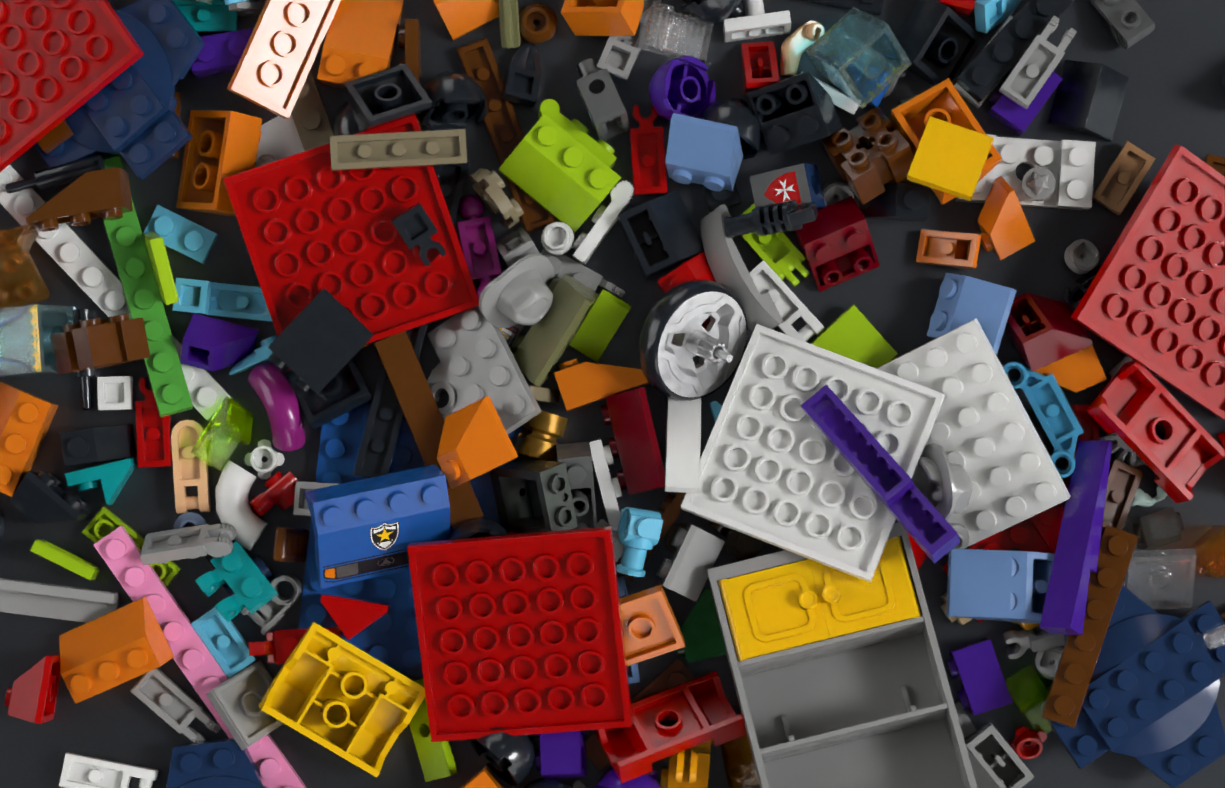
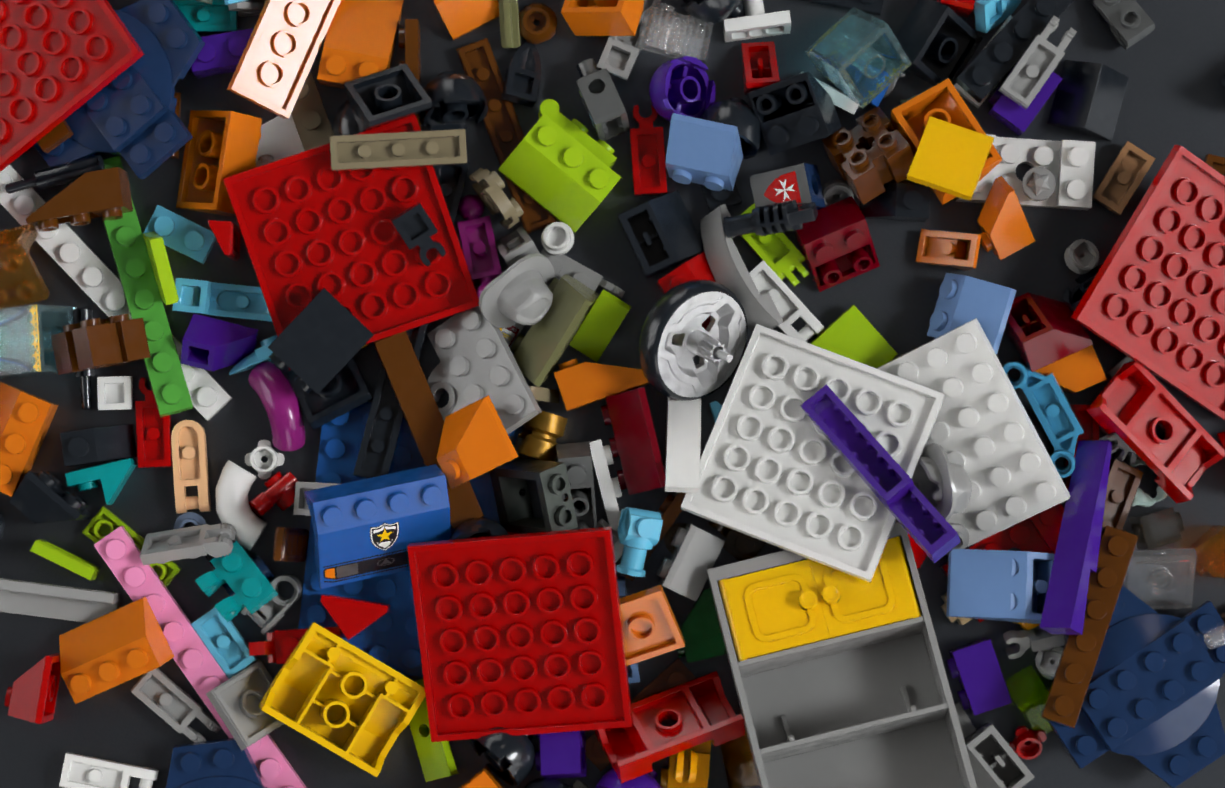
clear neon green slope [191,396,253,471] -> none
white hinge [572,180,634,265] -> none
light nougat arm [780,21,825,77] -> none
none -> red slope [208,220,241,261]

